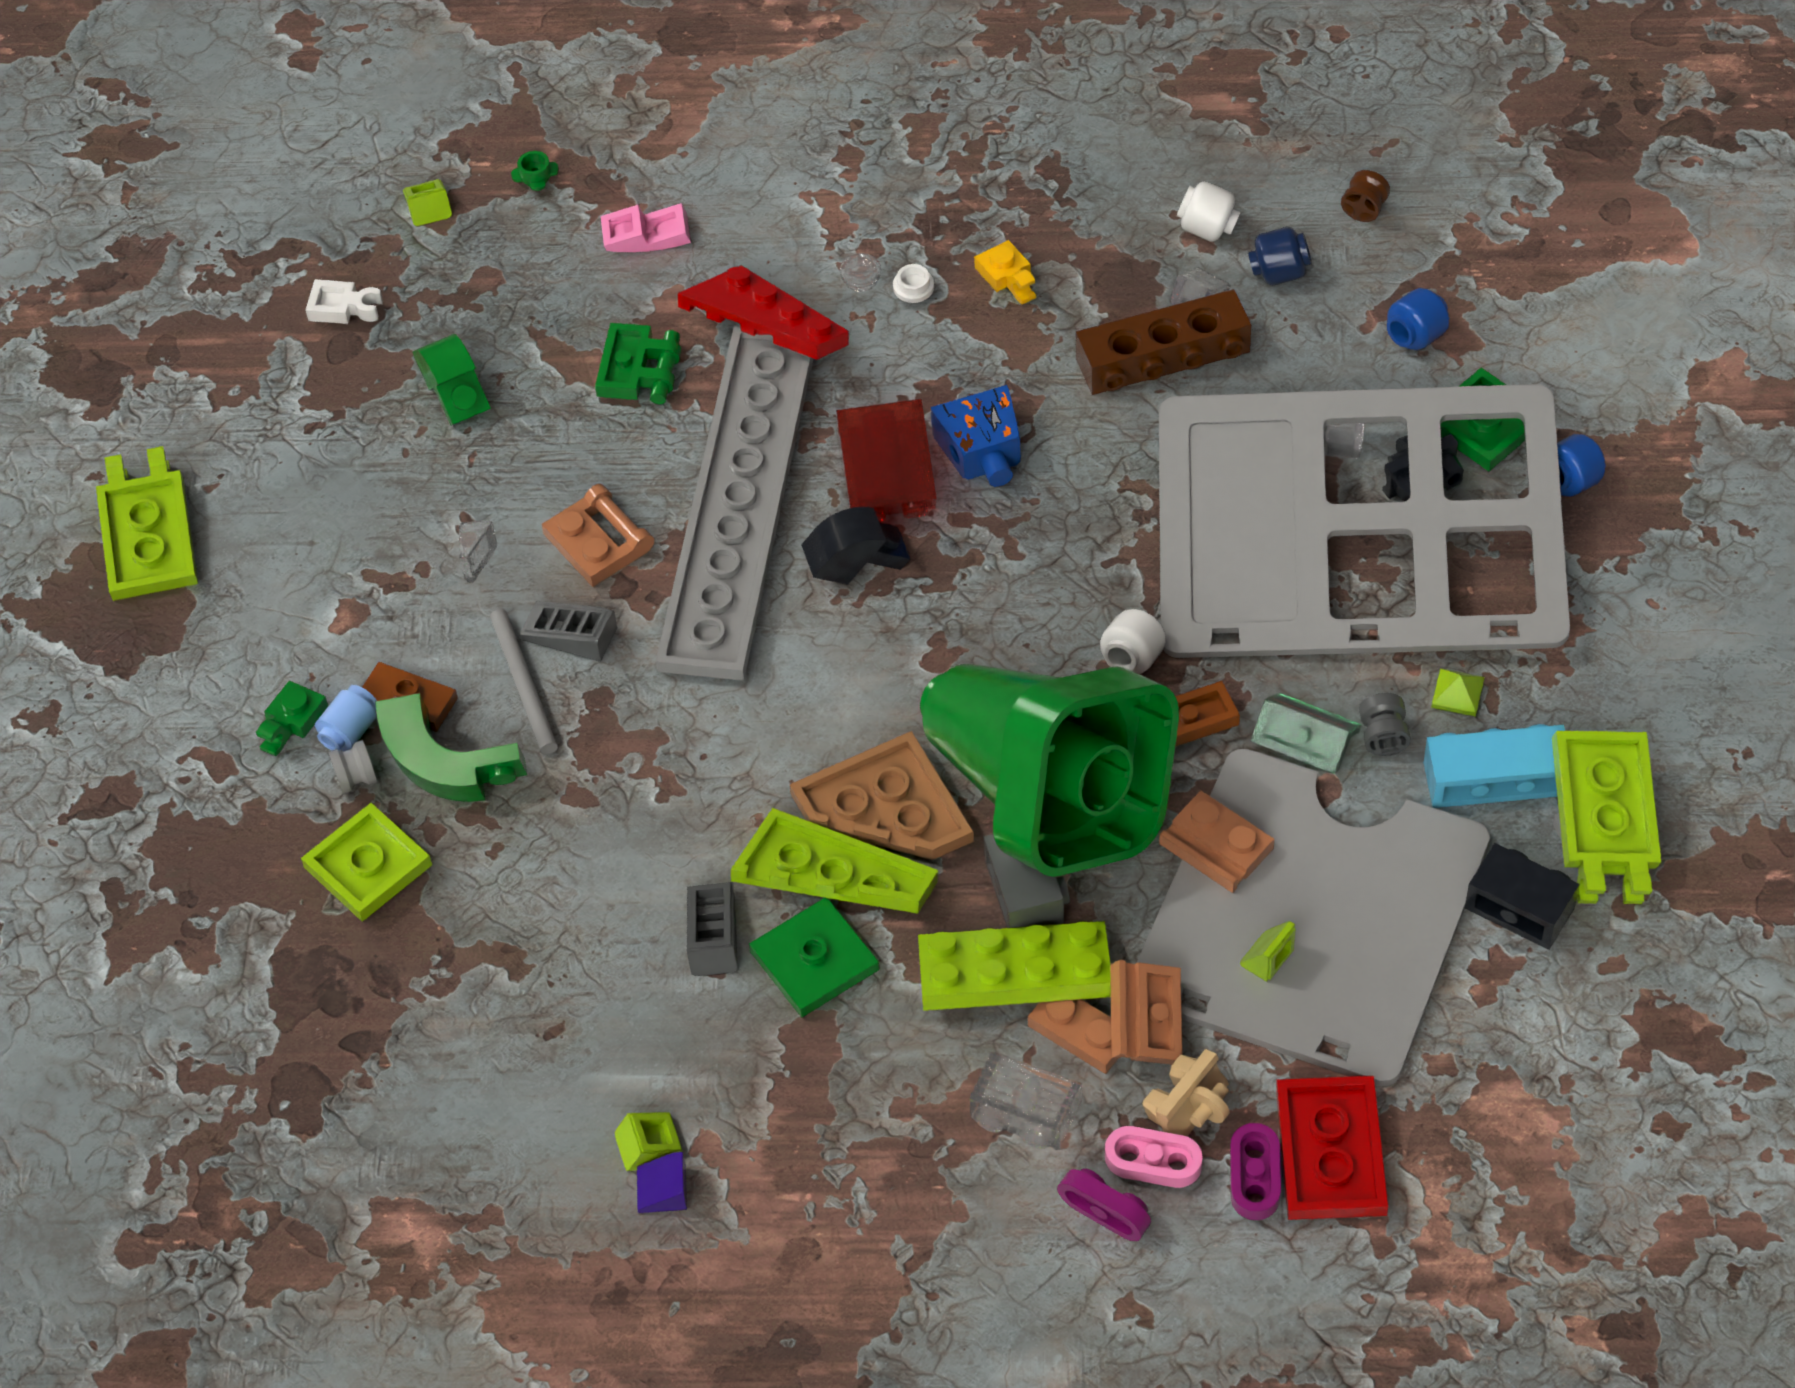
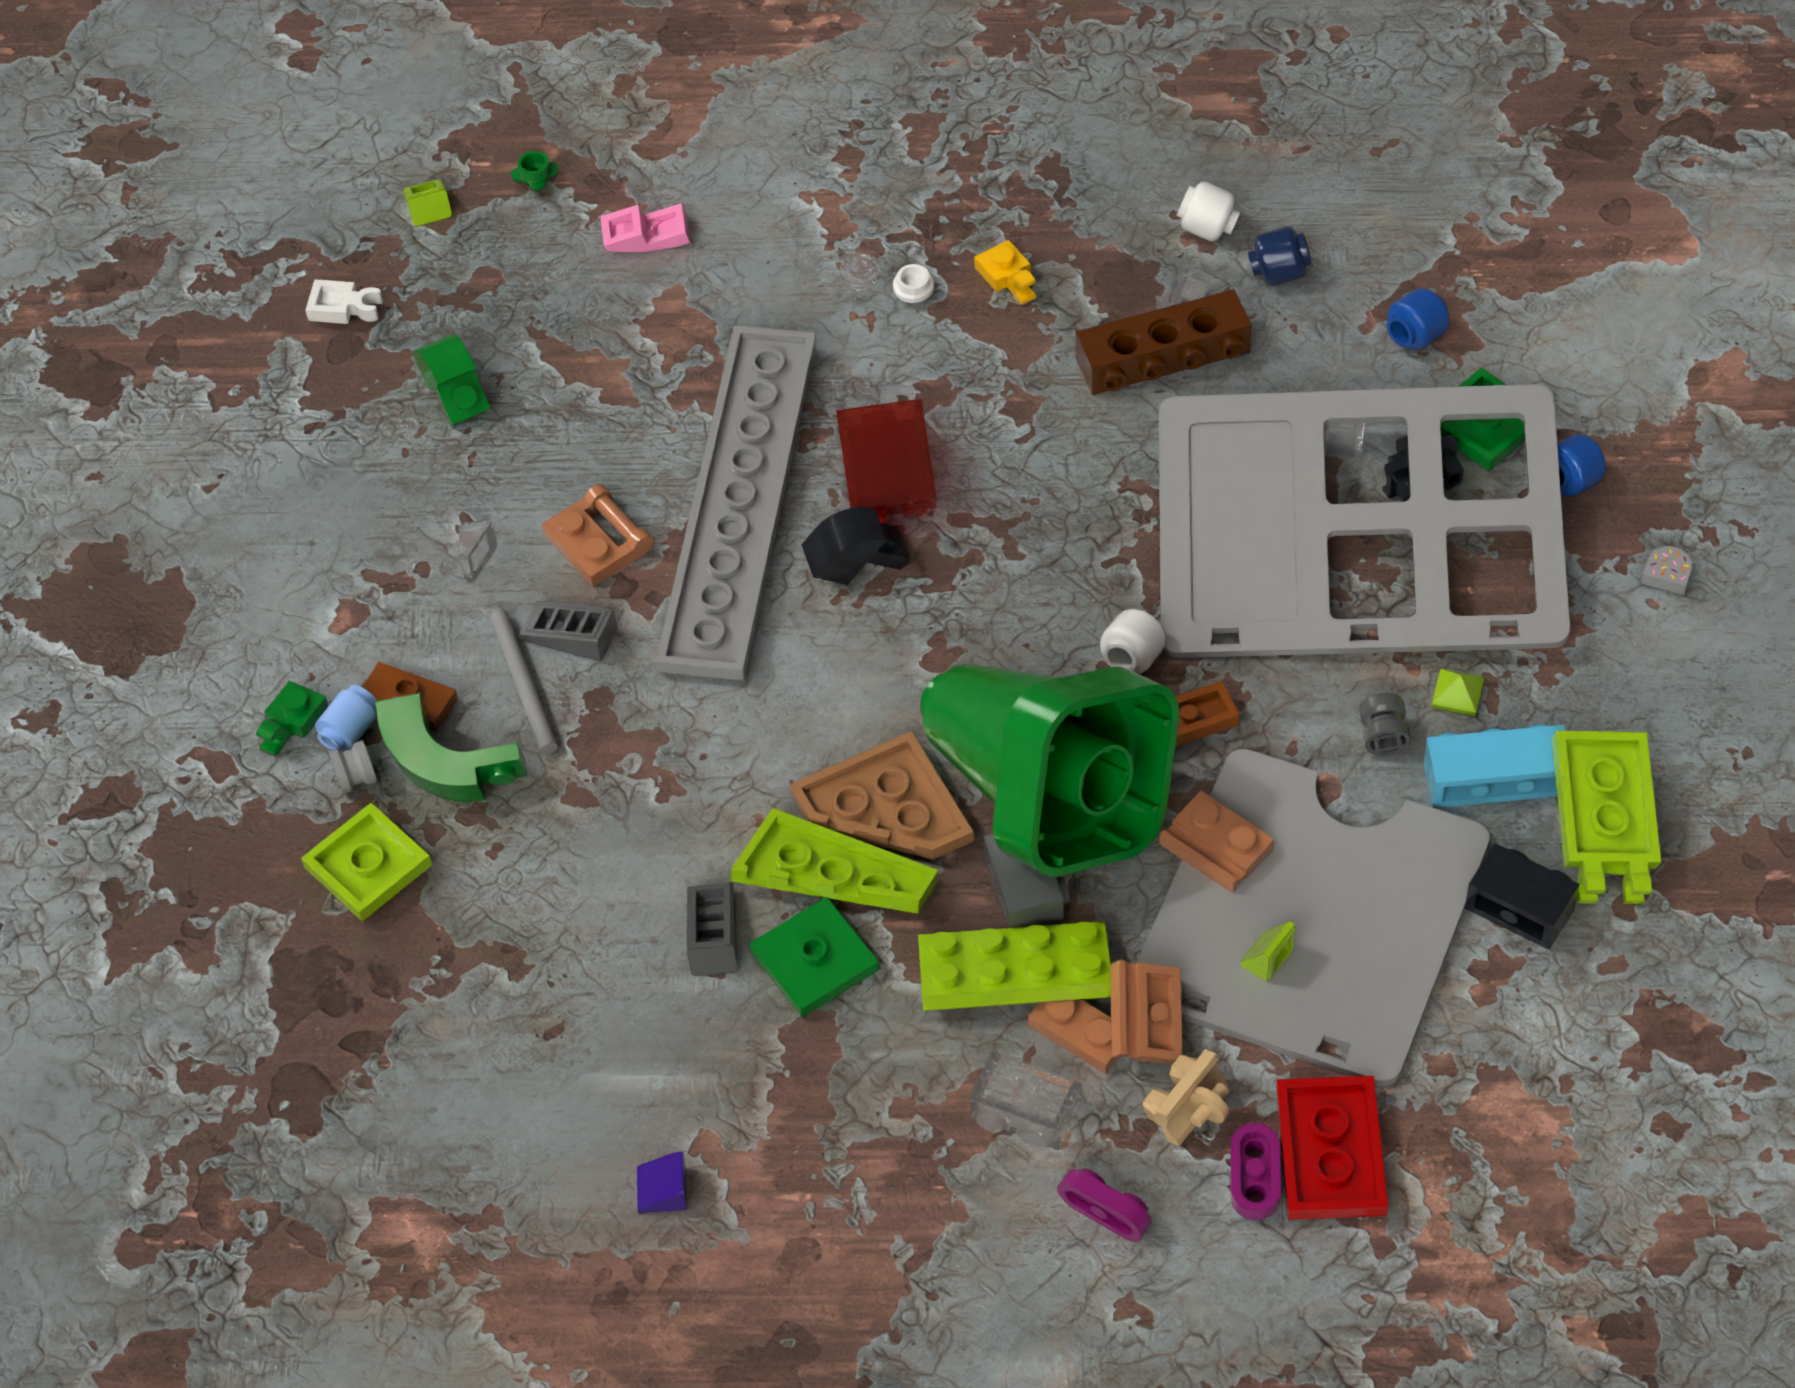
lime tile [96,446,198,601] -> none
green plate [595,323,682,404] -> none
lime slope [615,1112,683,1171] -> none
red wing [678,265,849,360] -> none
blue torso [931,385,1021,487] -> none
bright pink plate [1105,1126,1202,1188] -> none
clear green panel [1251,693,1362,774] -> none
reddish brown wheel [1341,170,1390,222] -> none
none -> light grey tile [1641,546,1692,595]

